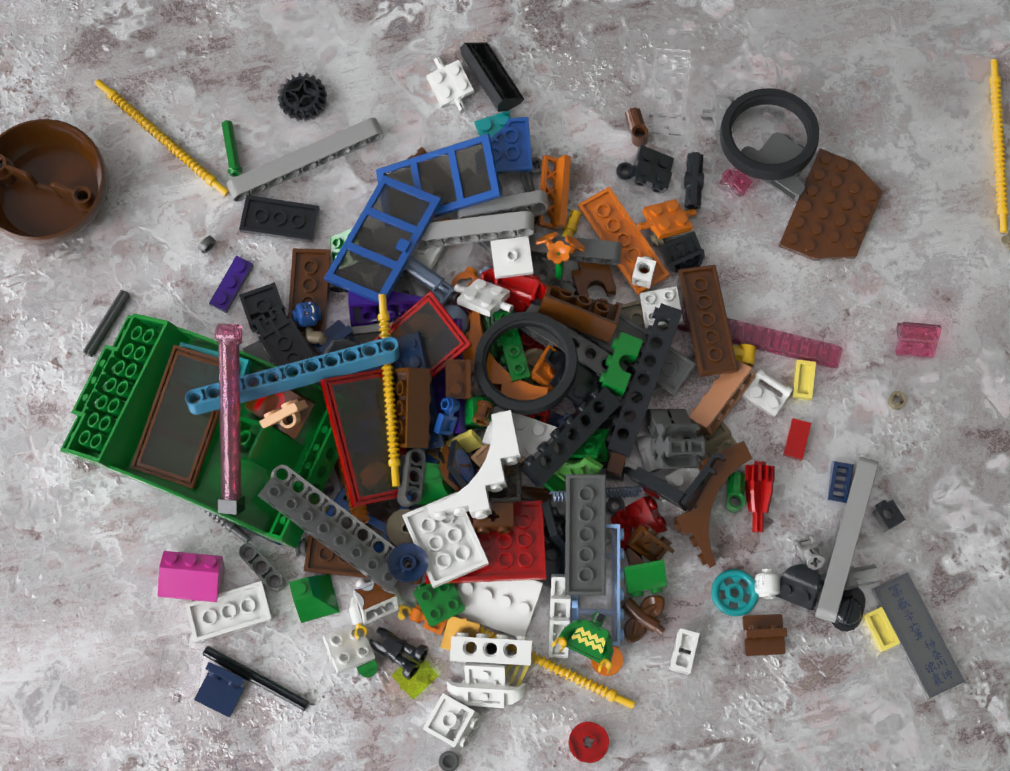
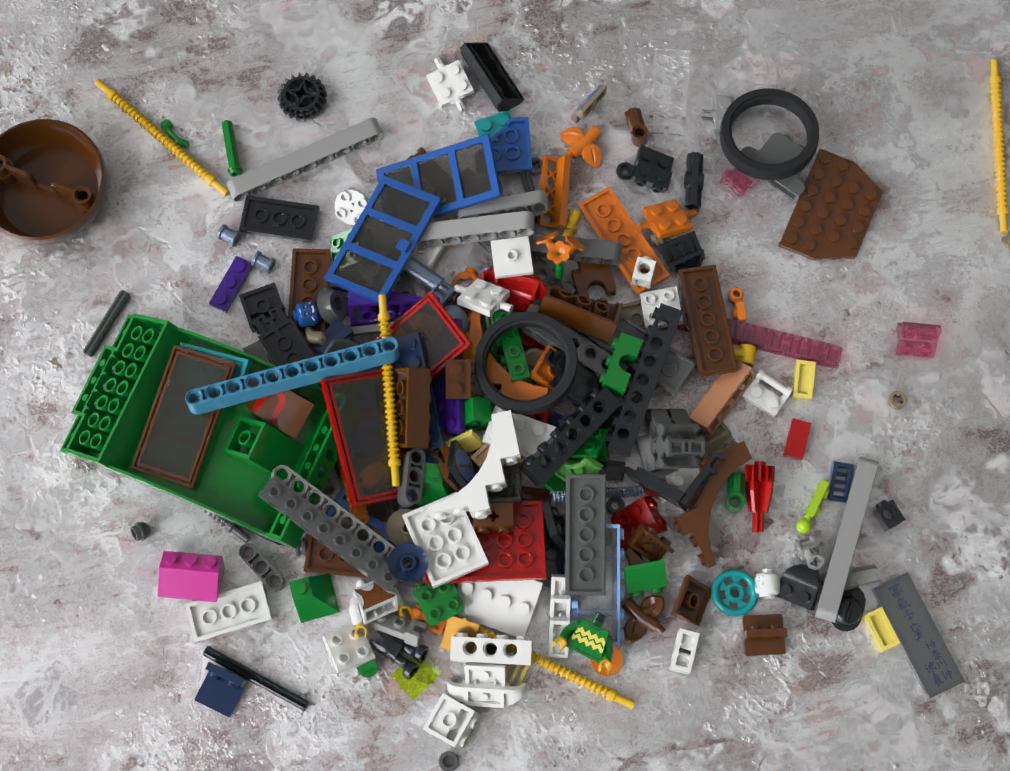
dark grey tile [198,235,216,254] -> none
clear pink piece [215,323,245,515] -> none
light nougat plate [259,399,308,428] -> none
blue plate [433,397,460,436] -> none
reddish brown bush [472,400,495,426] -> none
red plate [568,721,609,763] -> none
reddish brown slope [606,452,626,478] -> none
none -> dark grey plate [130,522,151,541]
none -> green piece [160,119,189,148]
none -> sand blue bush [216,224,241,247]
none -> sand blue bush [251,251,276,274]
none -> dark grey piece [317,286,349,325]
none -> white plate [335,189,369,225]
none -> light grey plate [368,613,426,647]
none -> orange plant [560,126,602,168]
none -> dark tan slope [571,84,607,123]
none -> reddish brown slope [670,575,711,626]
none -> orange plate [728,287,746,326]
none -> lime plate [796,479,830,534]

